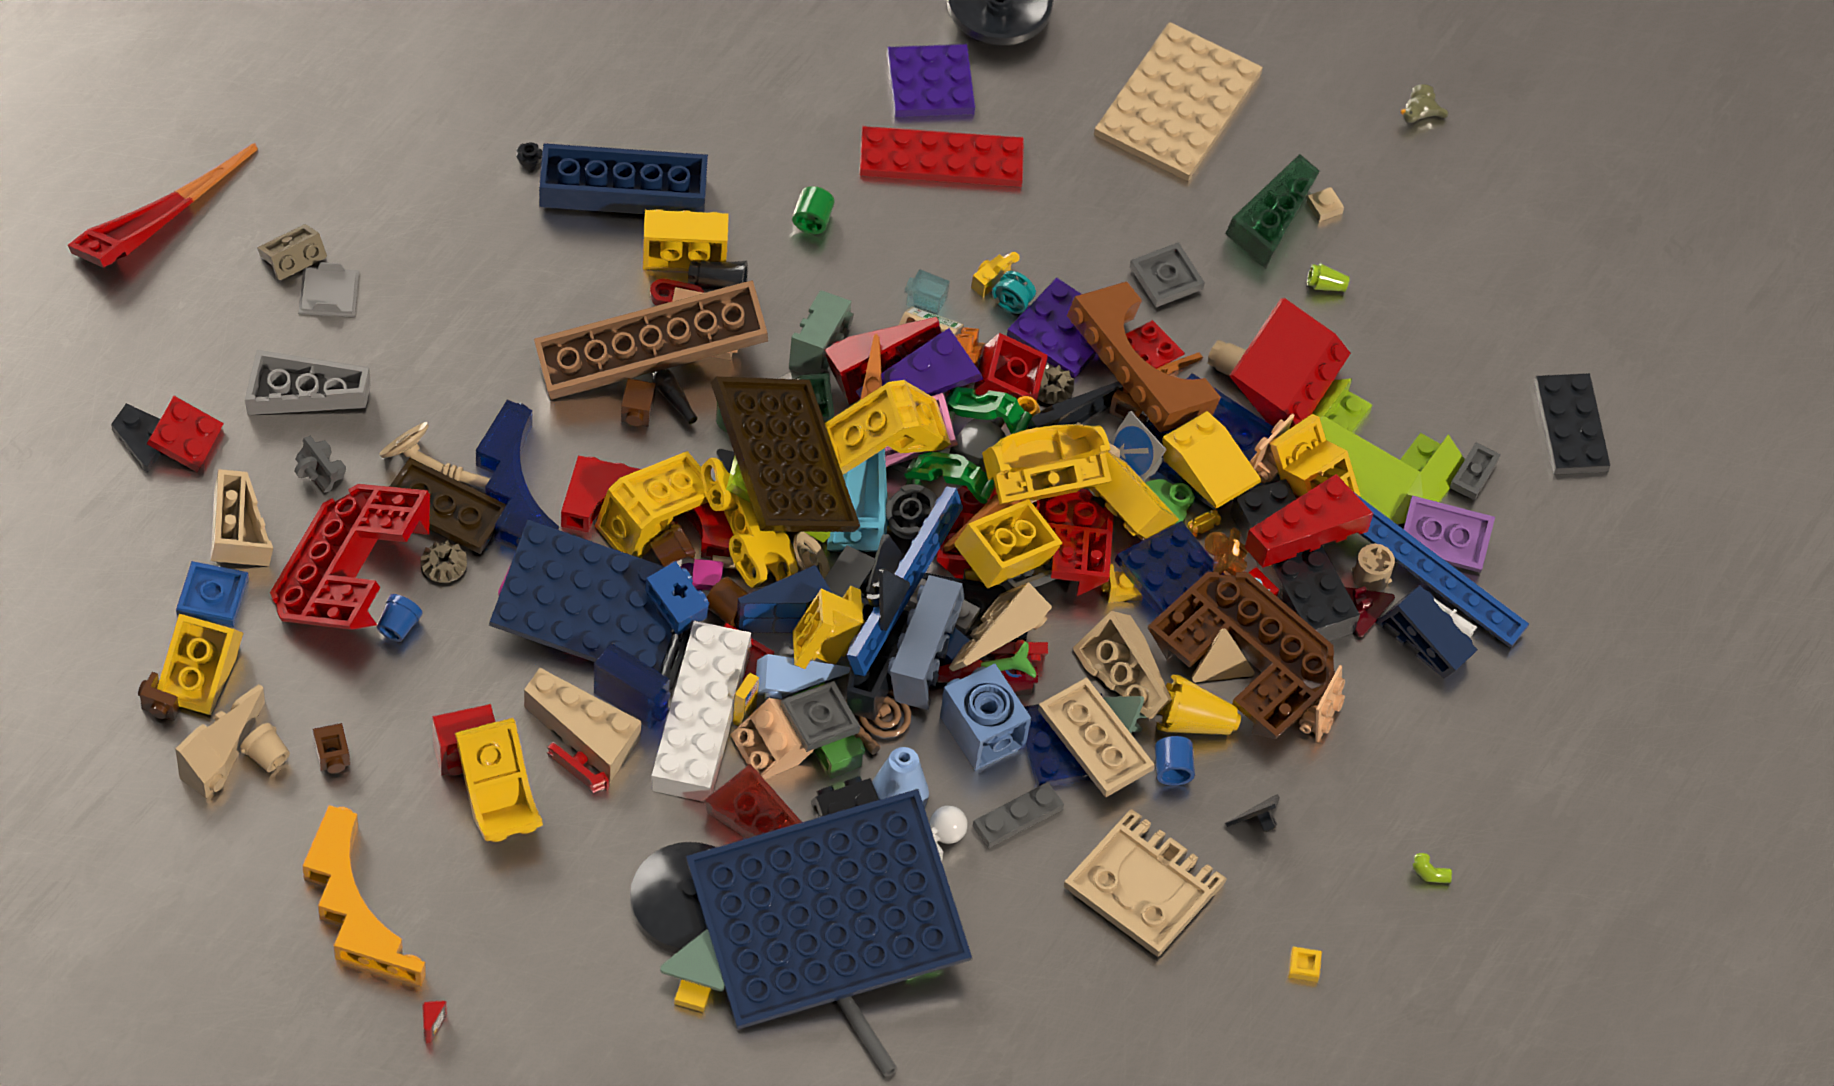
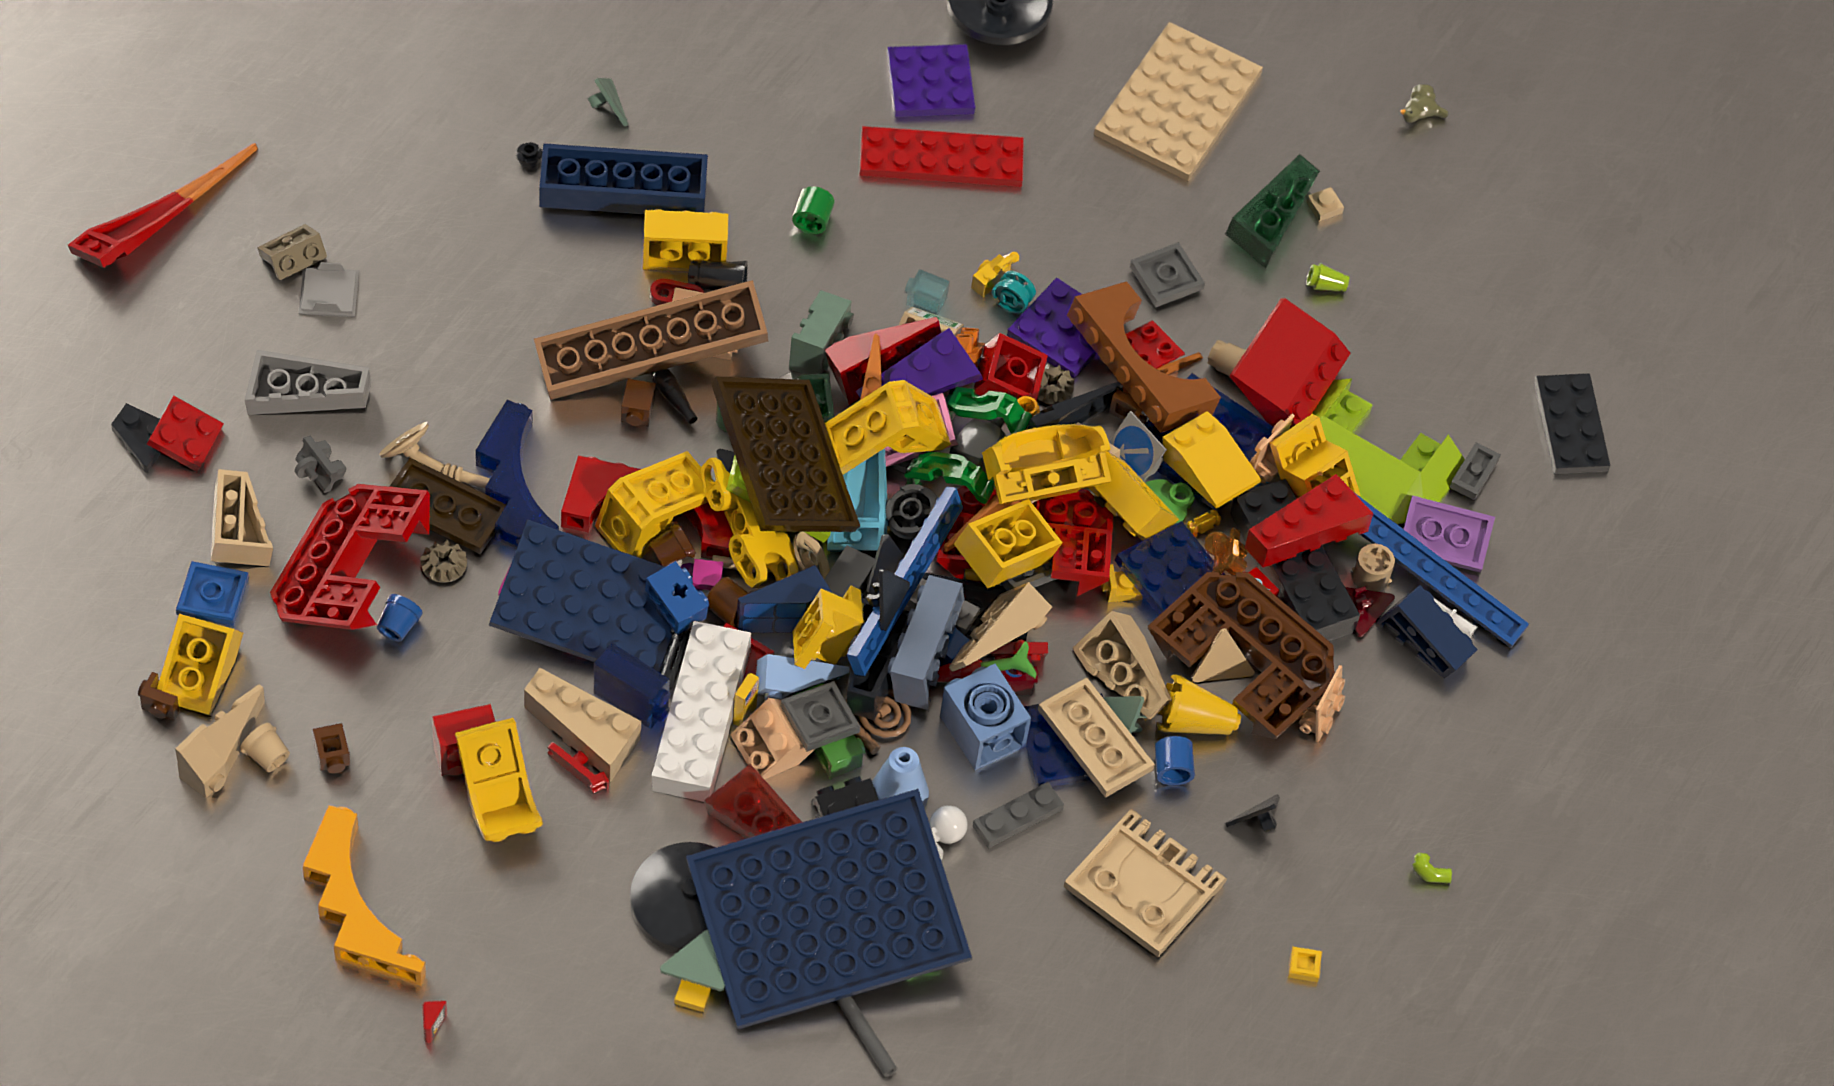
none -> sand green piece [588,78,629,127]

